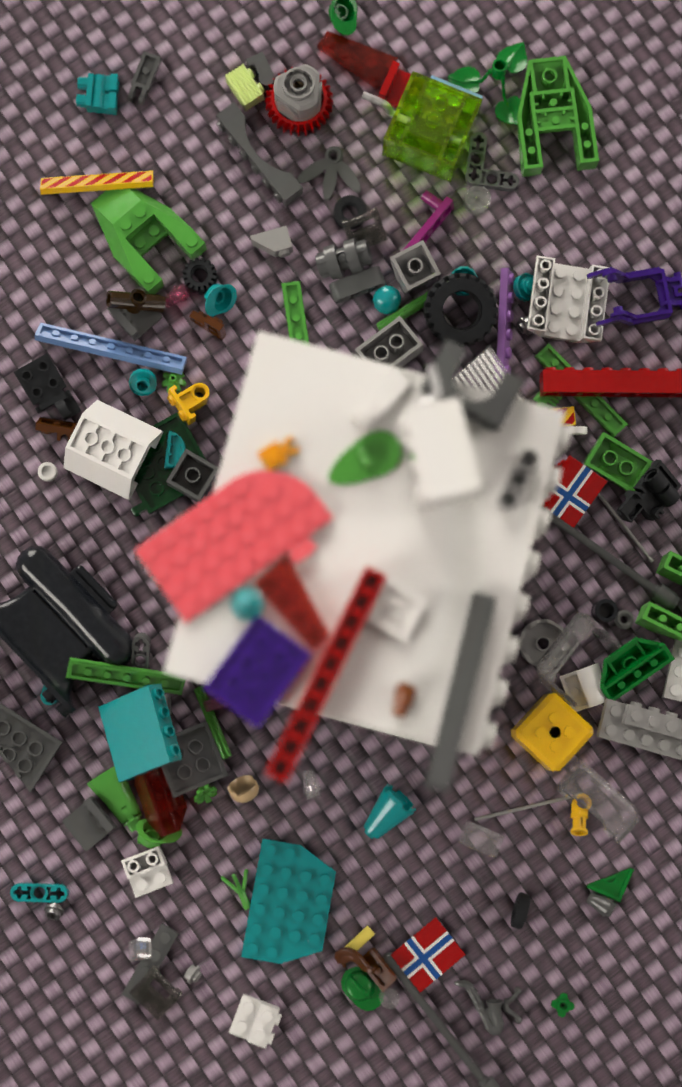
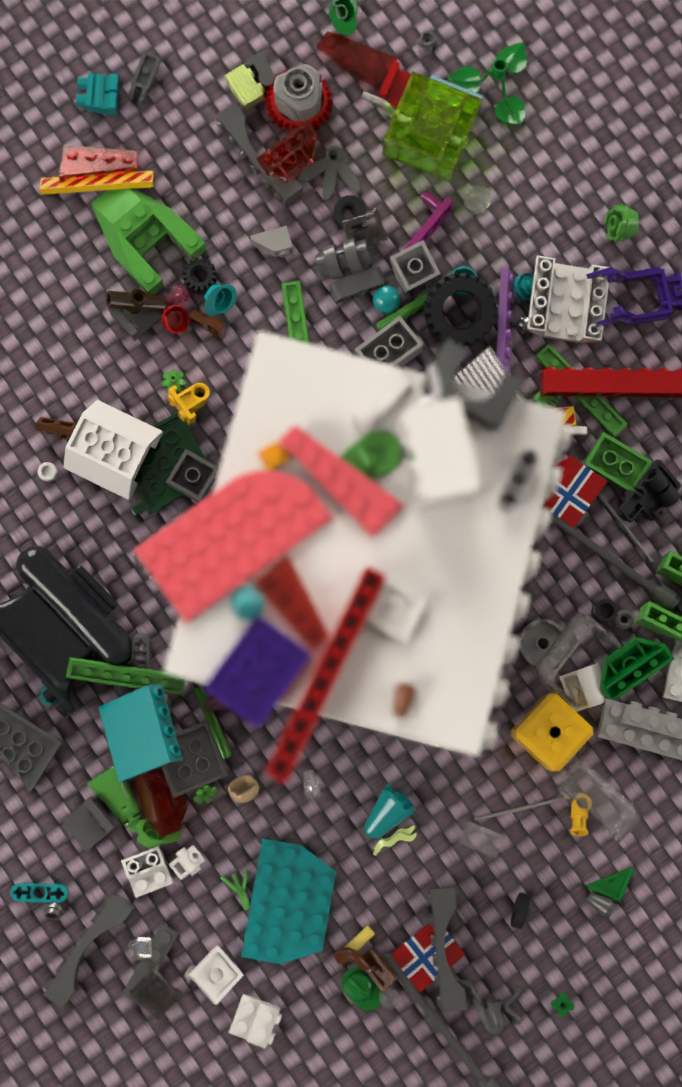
black plate [14,353,81,420] -> none
medium blue plate [35,322,187,375] -> none
teal plate [129,368,157,396] -> none
teal tile [164,431,186,469] -> none
coral piece [288,537,317,564] -> none
dark grey beam [425,592,496,794] -> none
dark grey beam [465,132,519,192] -> none
bright green wedge [517,56,599,177] -> none
none -> dark grey arch [43,893,135,1009]
none -> clear red wing [59,145,139,181]
none -> red hair [161,305,190,334]
none -> white brick [169,845,205,880]
none -> white plate [189,946,243,1004]
none -> clear red wedge [256,120,318,183]
none -> coral wing [279,425,404,537]
none -> yellowish green hair [373,825,417,856]
none -> flat silver plate [416,30,438,52]
none -> dark grey arch [427,887,467,1012]
none -> bright green cone [604,204,639,242]

